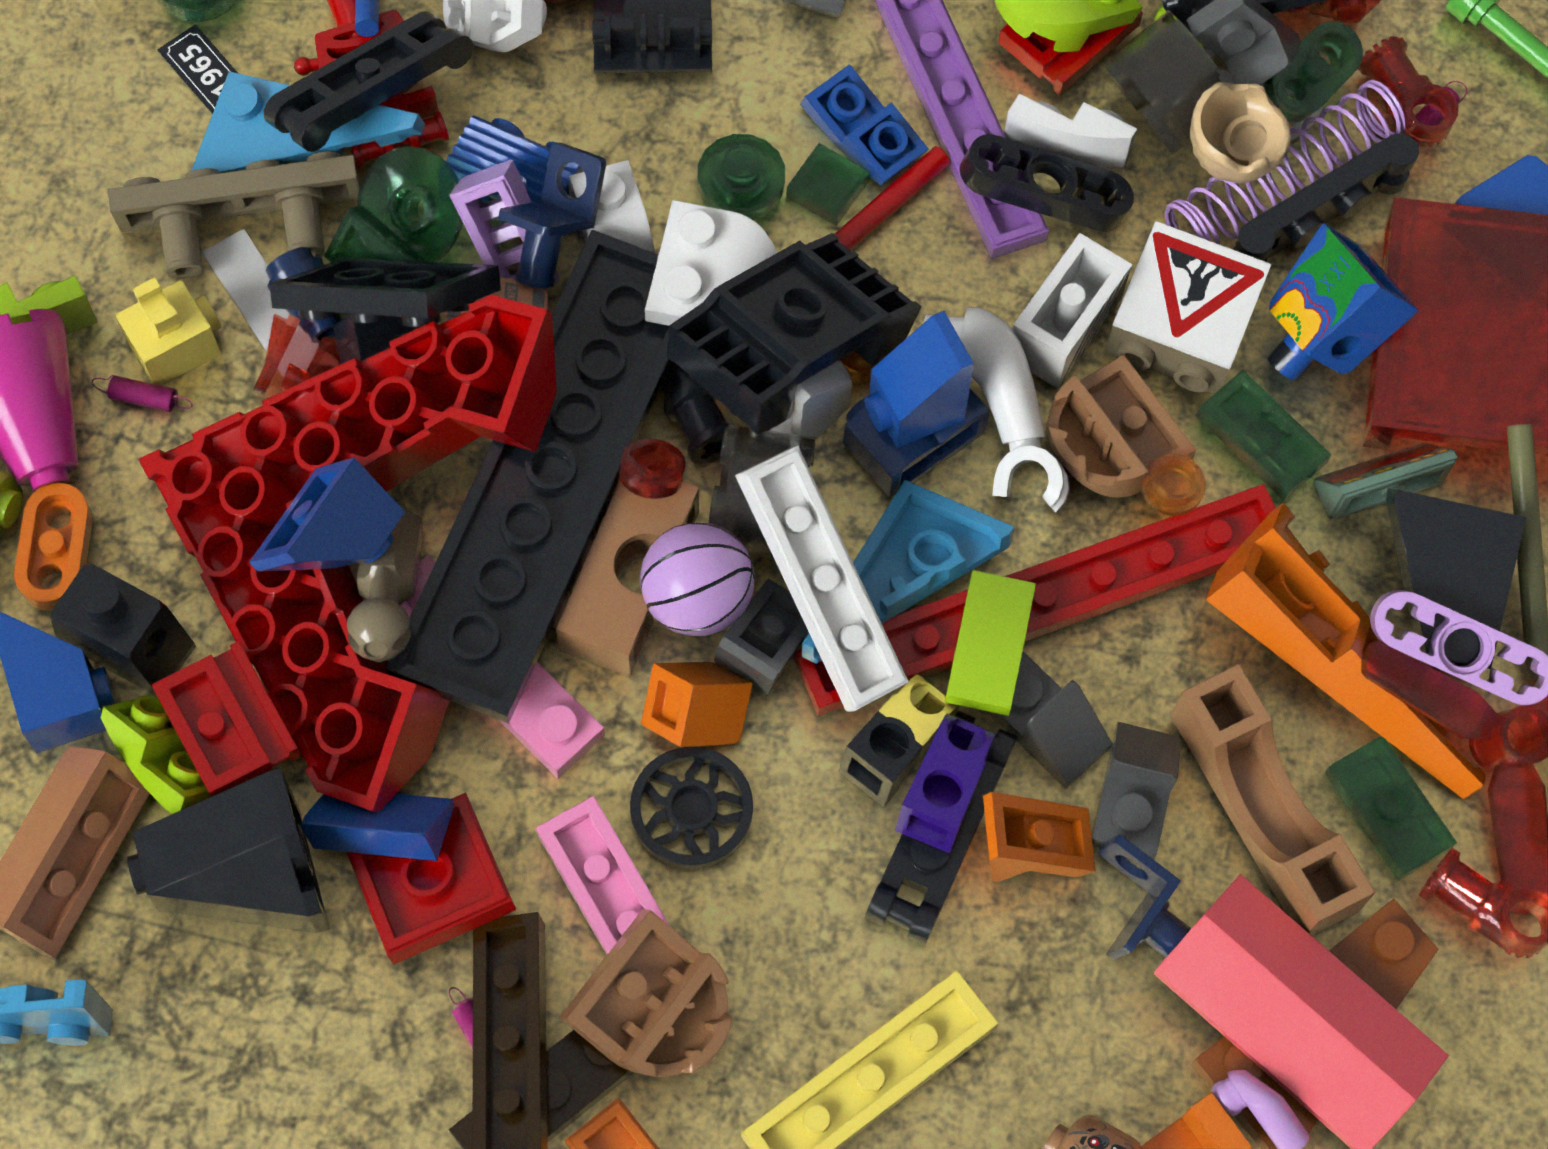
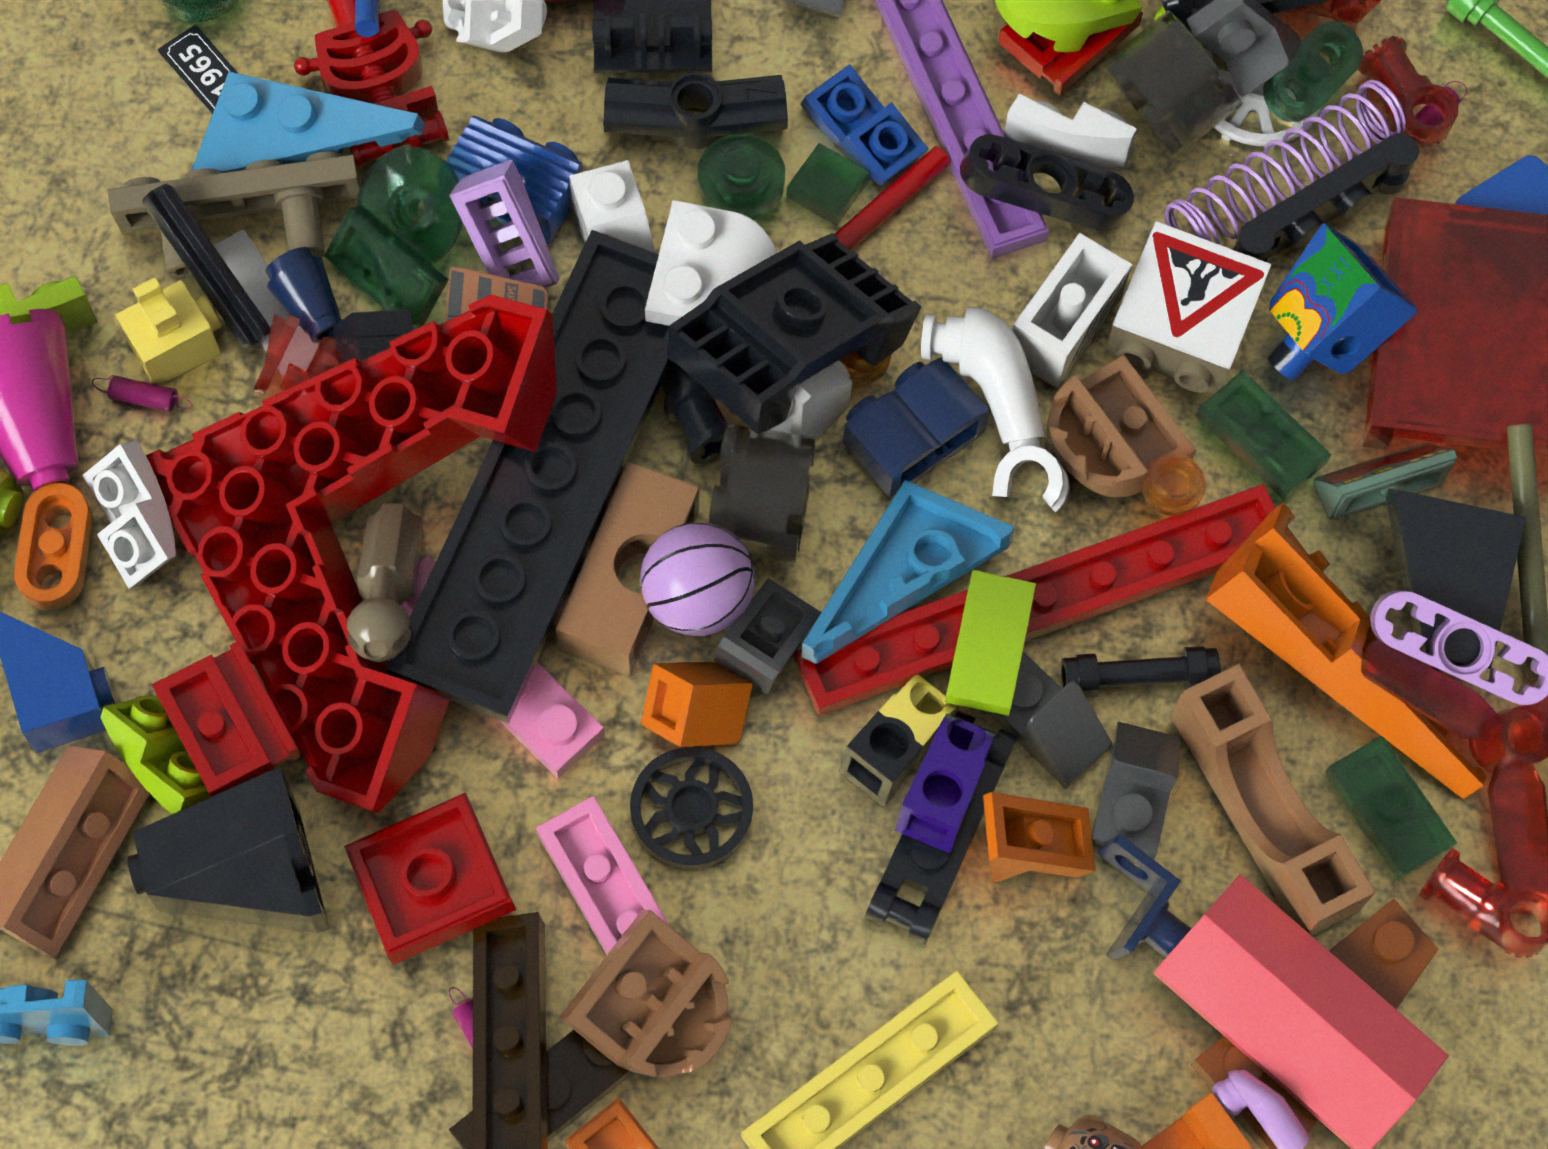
black torso [50,562,196,697] -> none
blue slope [249,458,405,572] -> none
black plate [264,11,473,152] -> none
black plate [269,257,501,327] -> none
blue slope [301,794,455,861] -> none
dark blue bracket [498,142,606,289] -> none
clear red tile [619,439,686,499] -> none
white tile [735,446,909,712] -> none
blue slope [864,311,974,449] -> none
tan hair [1190,82,1291,183] -> none
none -> white slope [82,439,176,589]
none -> black axle [142,183,272,349]
none -> black piece [603,72,788,149]
none -> black bar [1061,646,1221,697]

